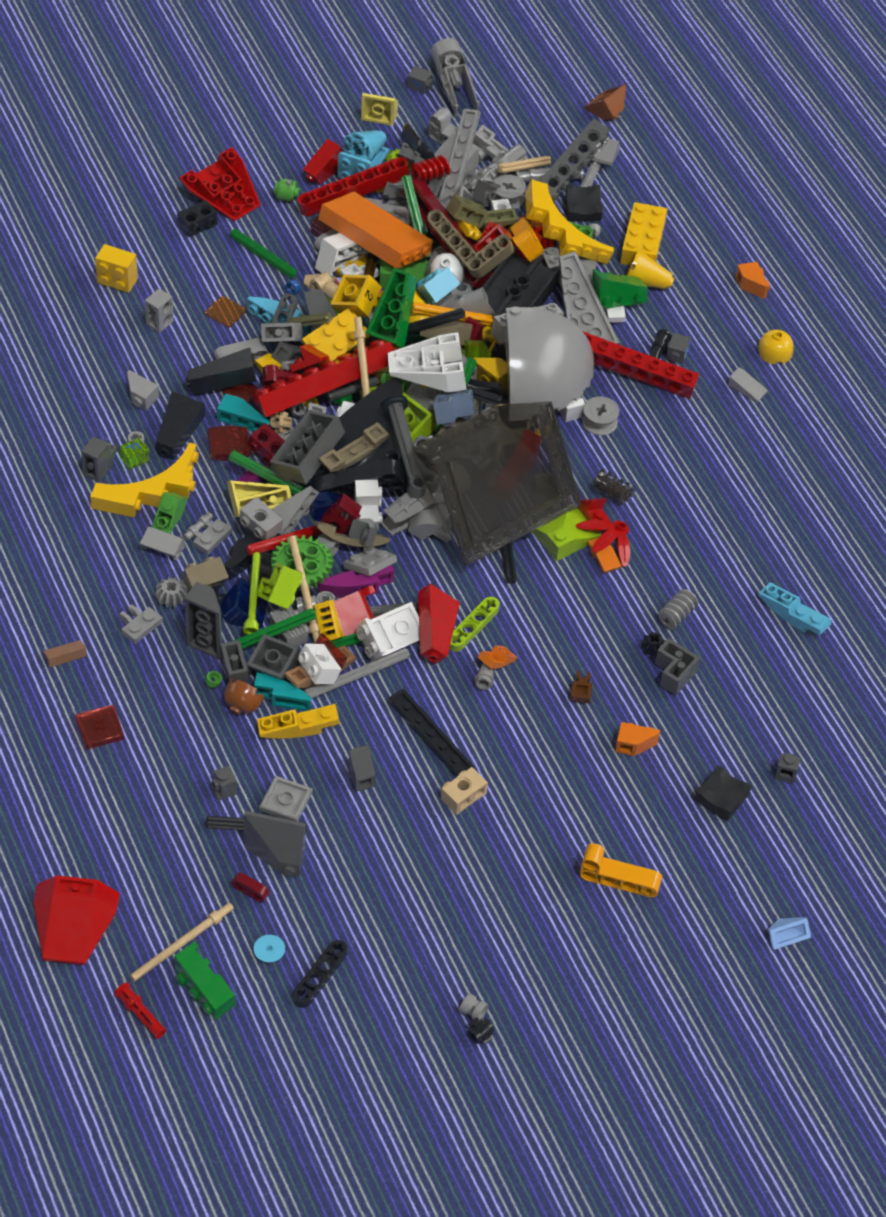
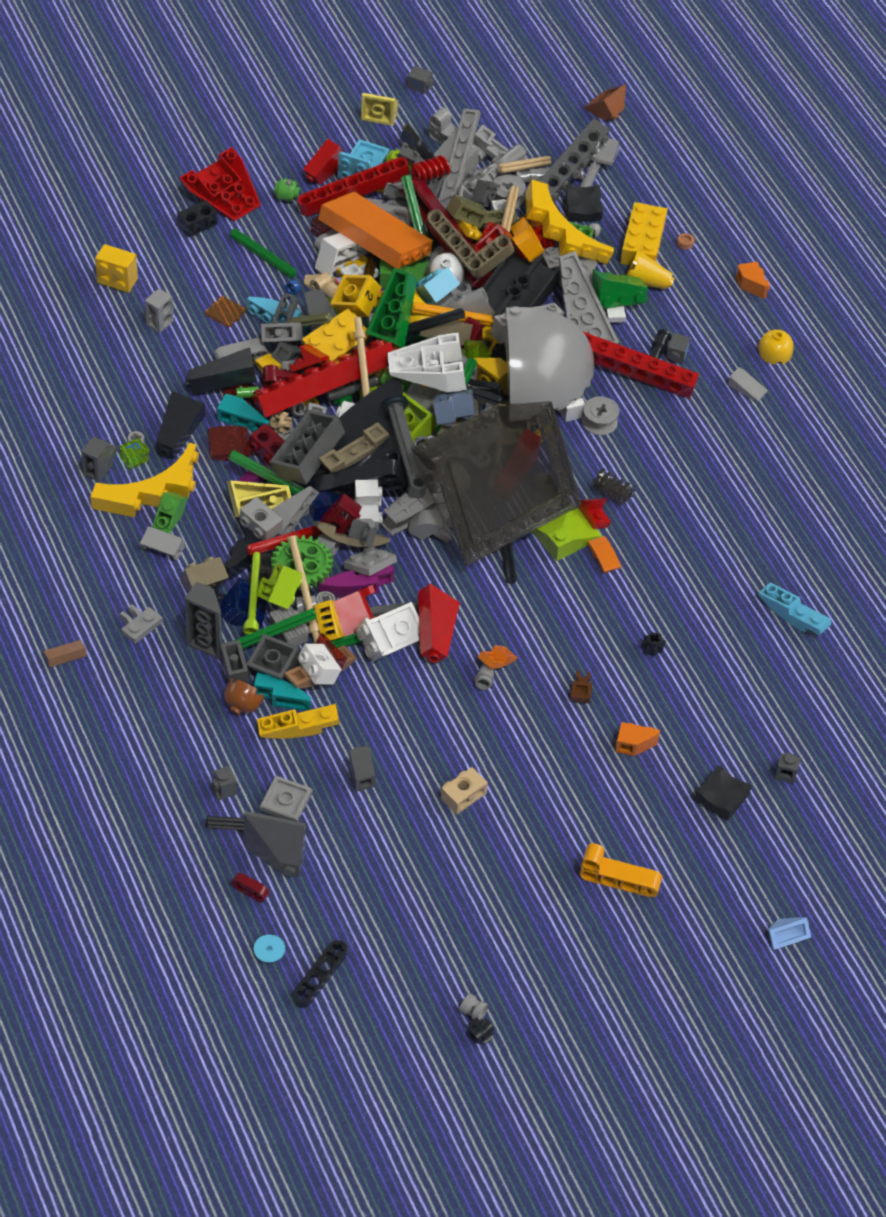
red wedge [33,875,120,965] -> none
clear red plate [75,704,125,750] -> none
red pin [114,982,167,1039] -> none
light grey slope [127,370,159,411] -> none
tan bar [130,903,234,982] -> none
light grey gear [155,576,188,608] -> none
green wedge [174,941,236,1020] -> none
light grey plate [183,512,232,555] -> none
bright green hinge [206,671,222,688] -> none
light grey axle [304,648,410,698] -> none
medium azure cone [343,130,386,161] -> none
black tile [388,688,475,778] -> none
light grey piece [431,38,480,117] -> none
lime beam [449,597,500,652] -> none
red plant [576,520,630,566] -> none
dark grey brick [655,638,701,695] -> none
light grey piece [658,589,698,630] -> none
none -> bright green pin [236,386,259,399]
none -> tan axle [501,186,519,233]
none -> nougat tile [677,233,695,250]

